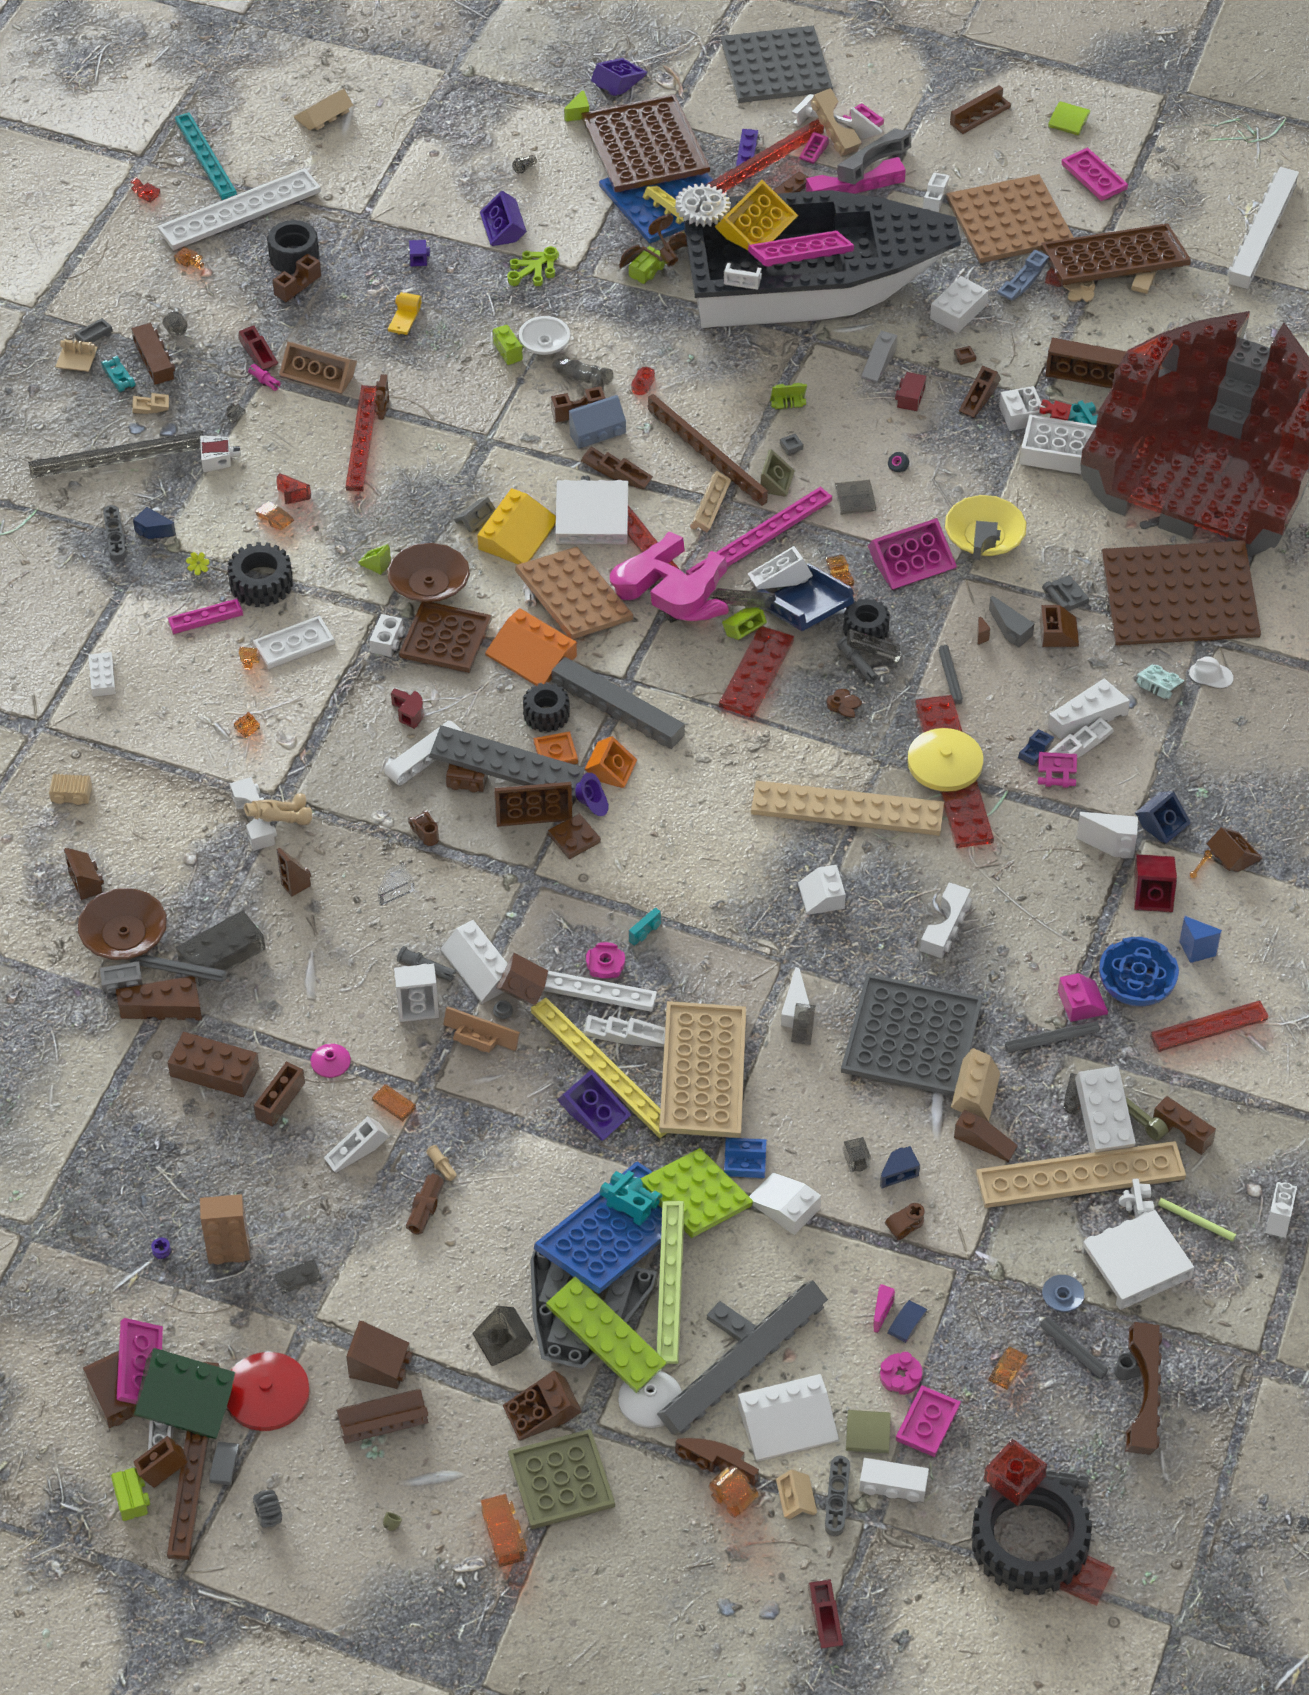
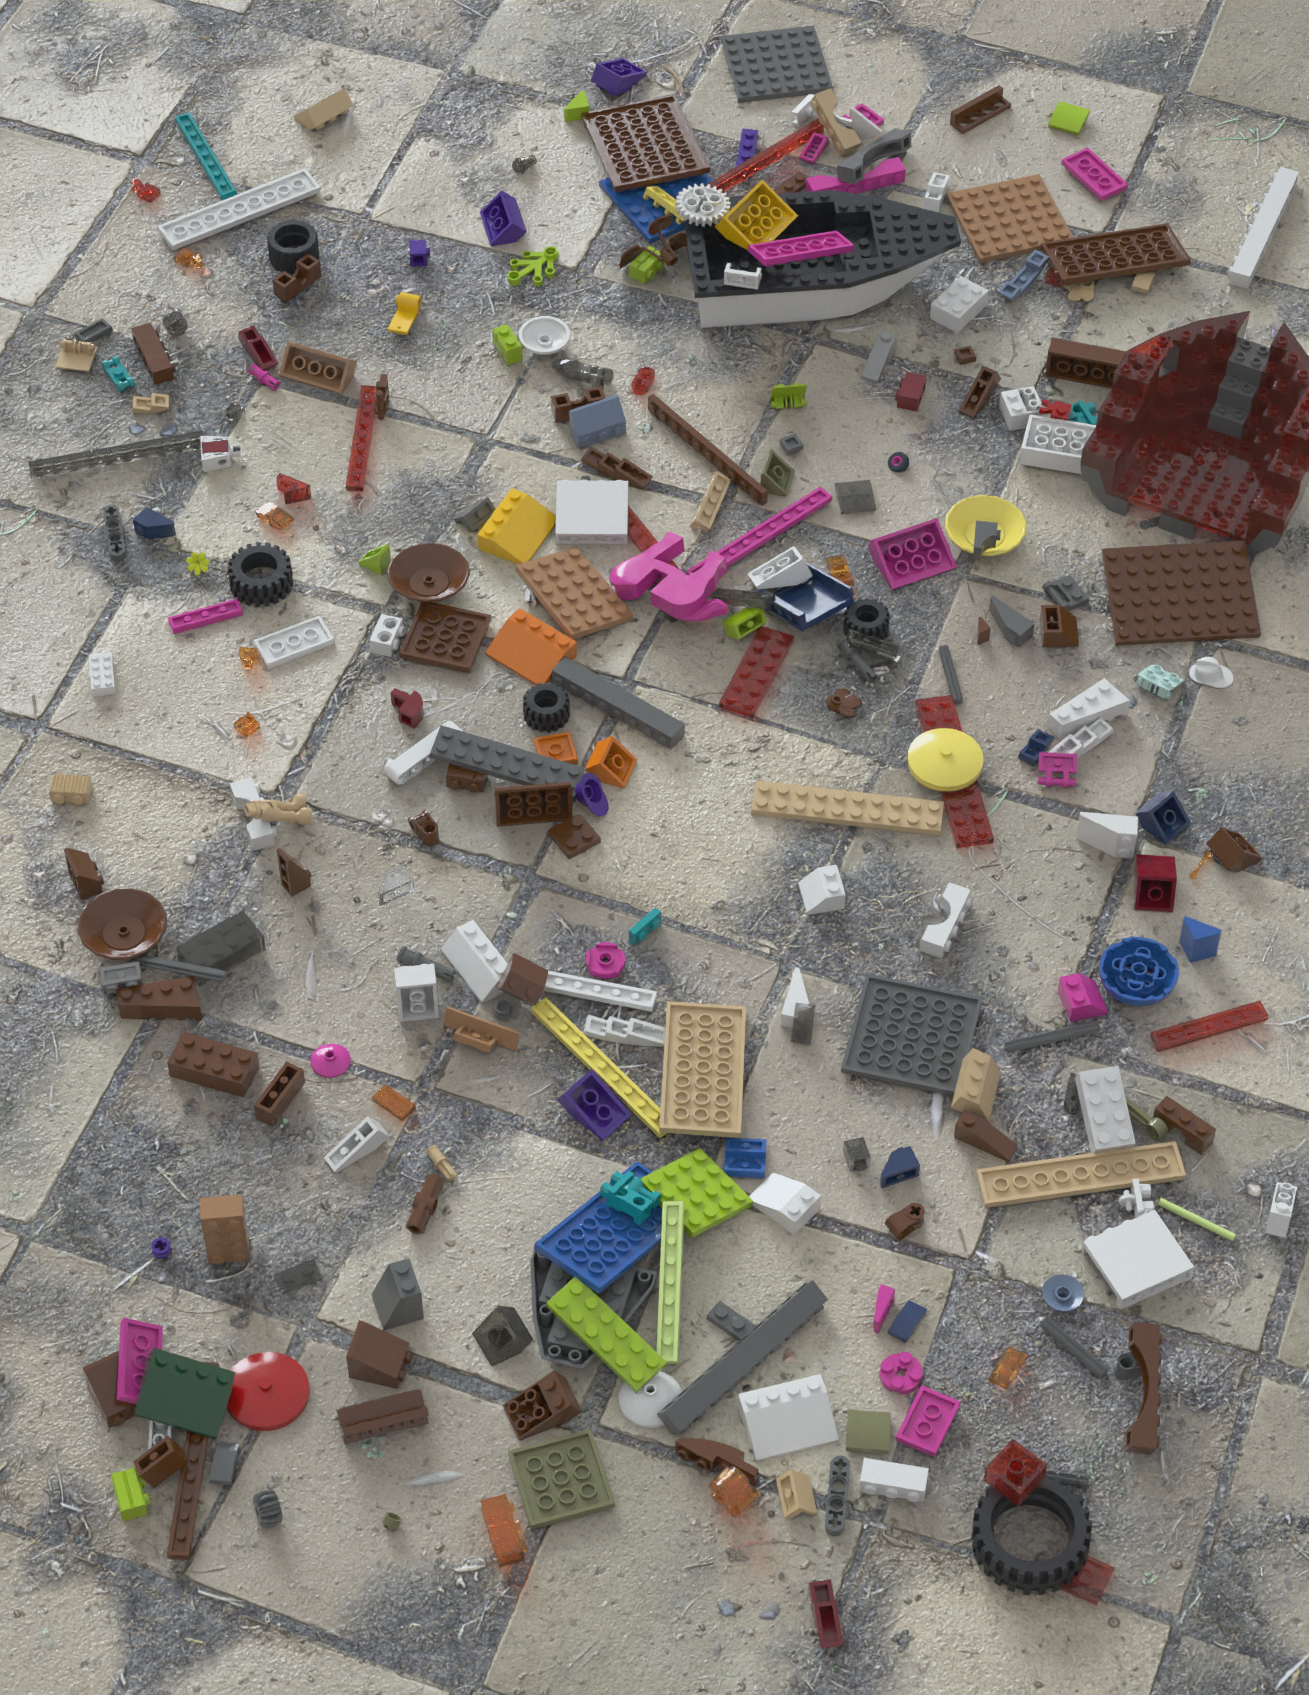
none -> dark grey slope [372,1258,424,1331]

